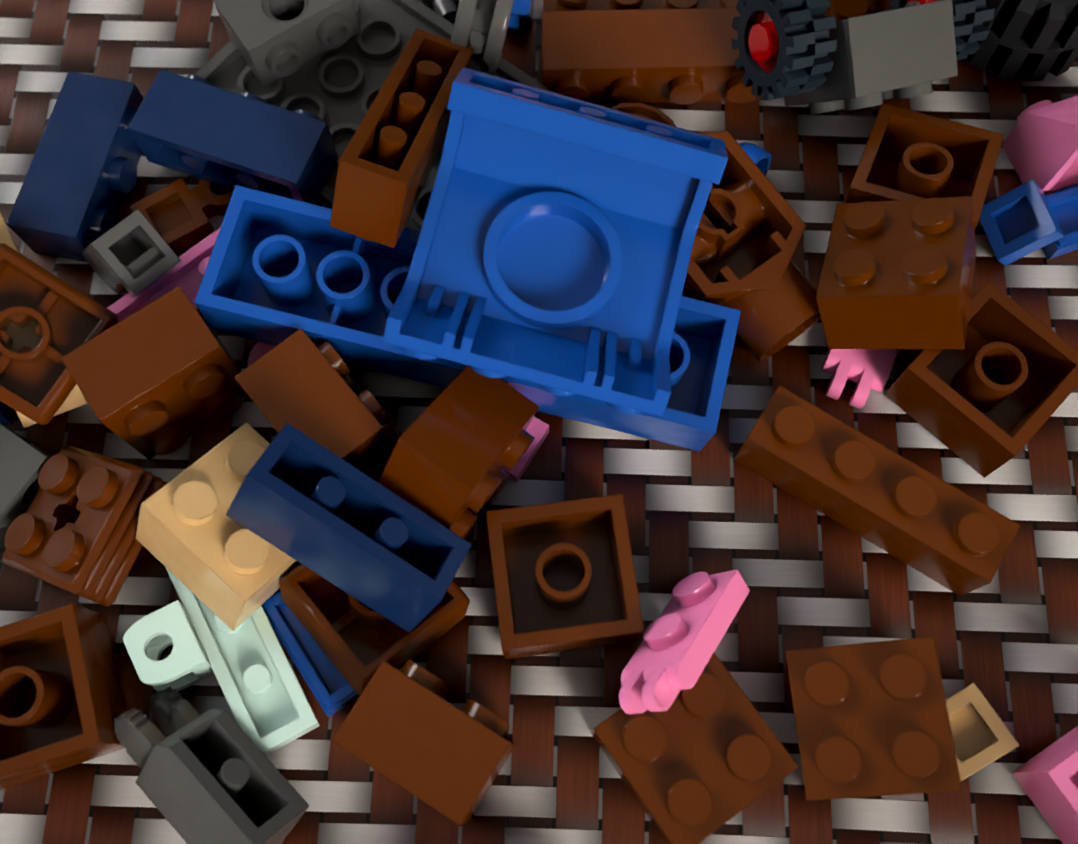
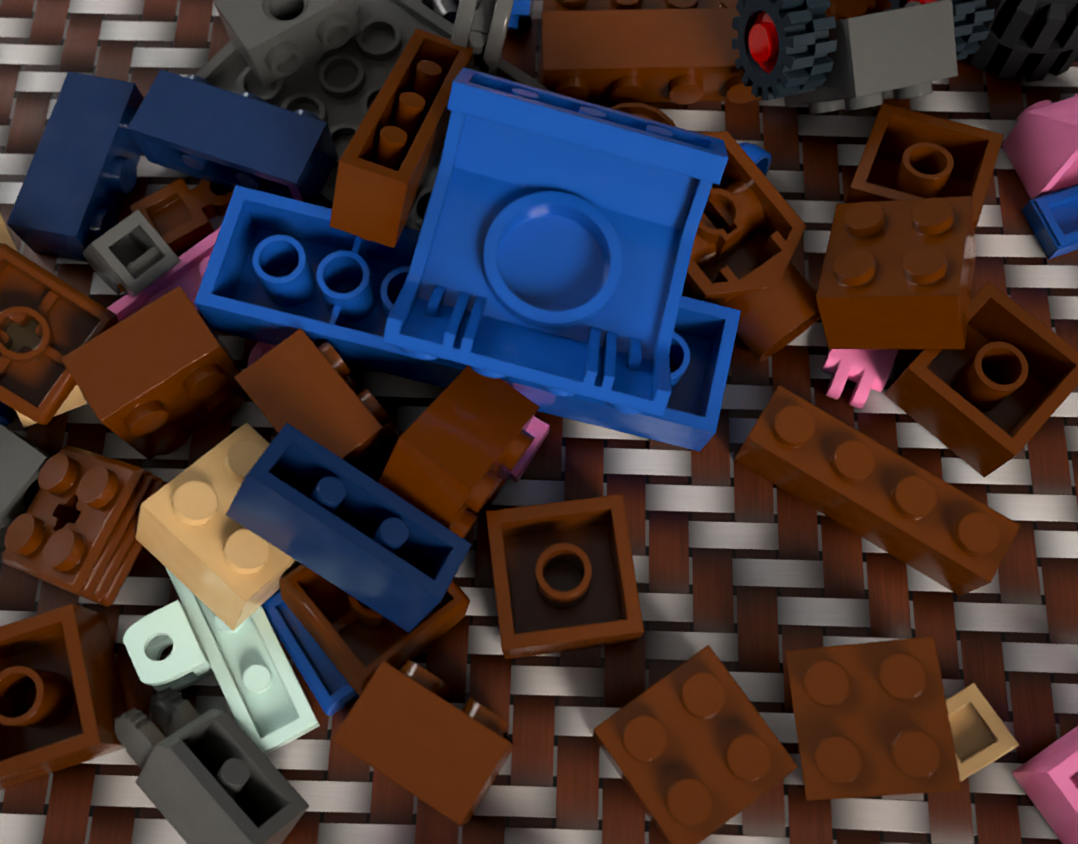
bright pink hinge [619,569,750,714] -> none
blue plate [979,179,1064,266] -> none

